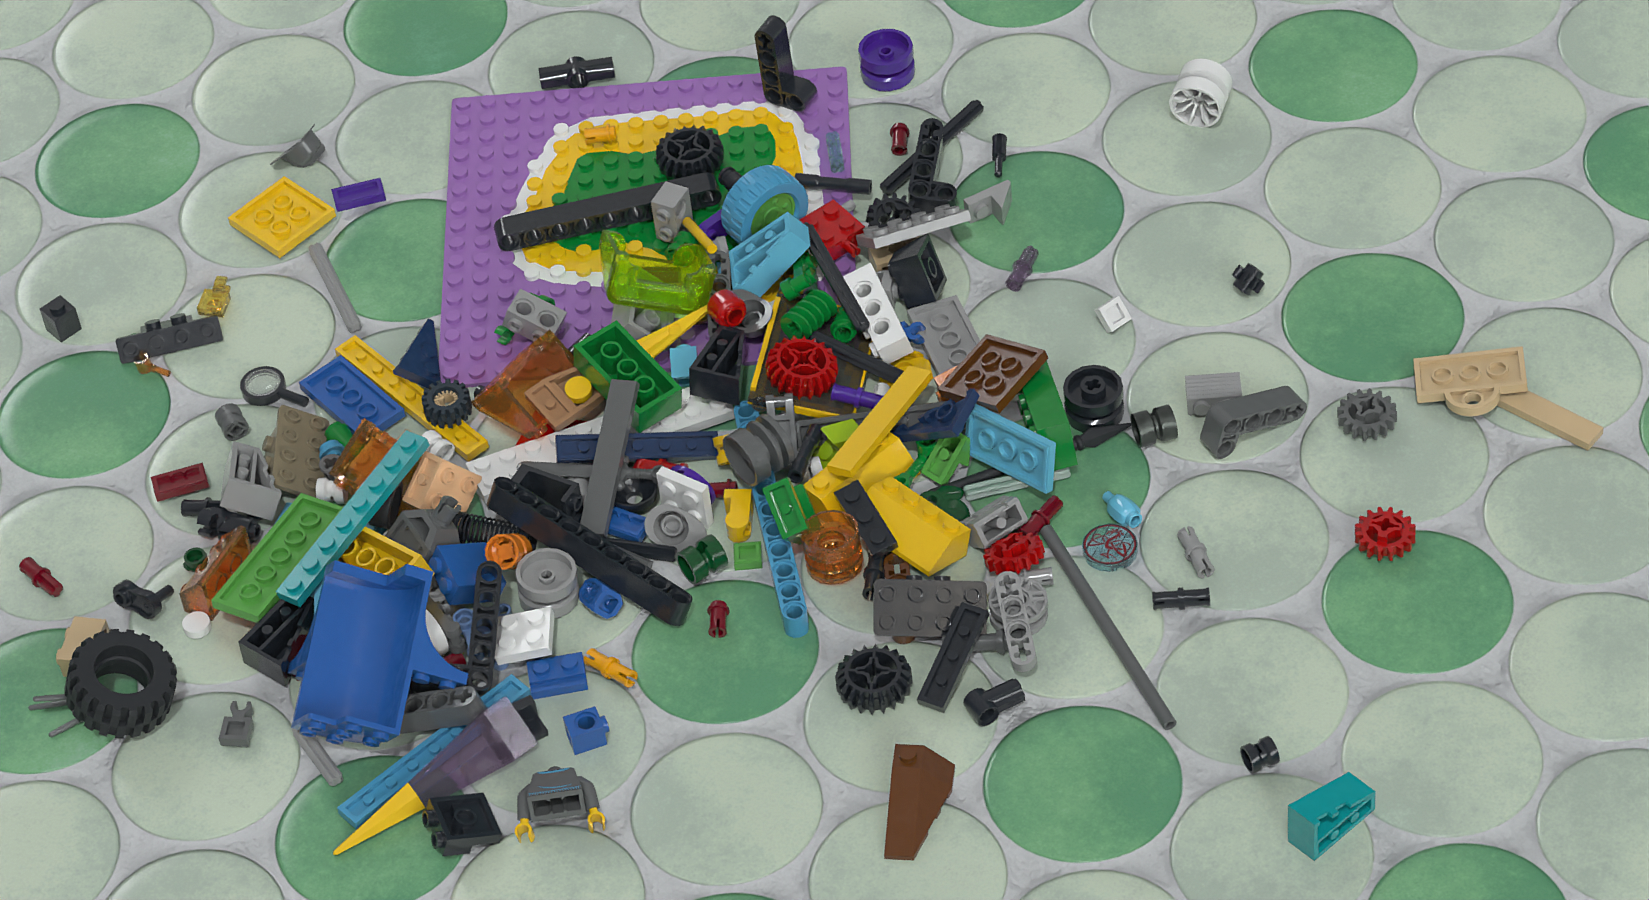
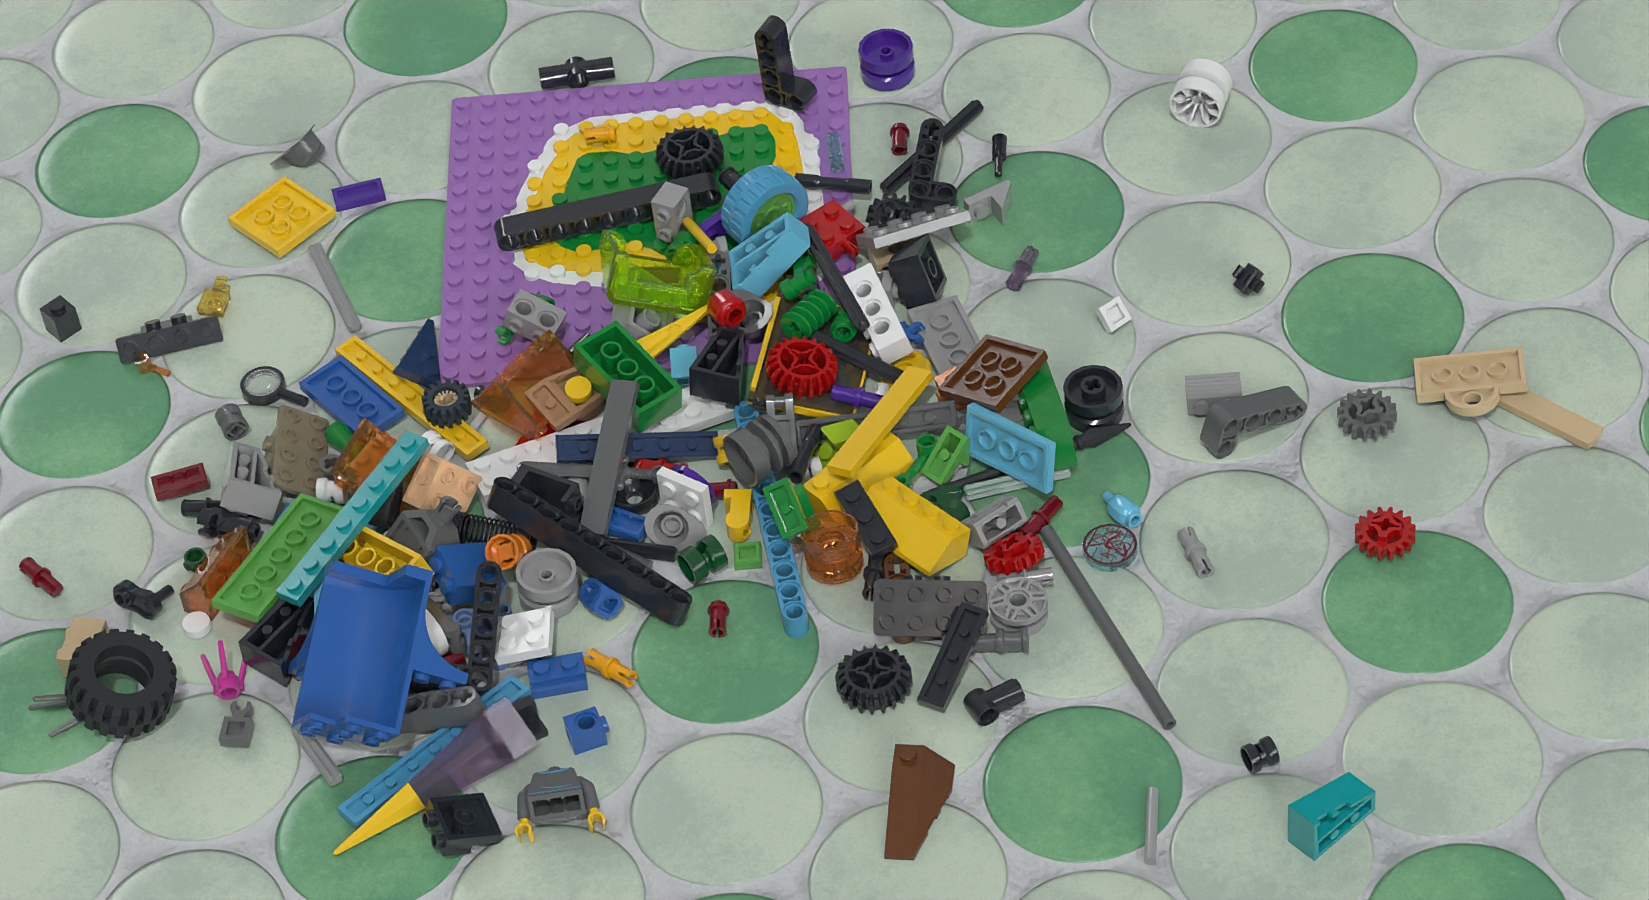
dark azure plate [319,440,346,460] -> none
dark blue wing [891,389,980,442] -> none
light grey beam [995,571,1037,672] -> none
pearl dark grey wheel [1130,404,1178,448] -> none
black pin [1152,587,1211,610] -> none
none -> dark pink plant [200,640,247,700]
none -> light grey bar [1144,787,1159,865]

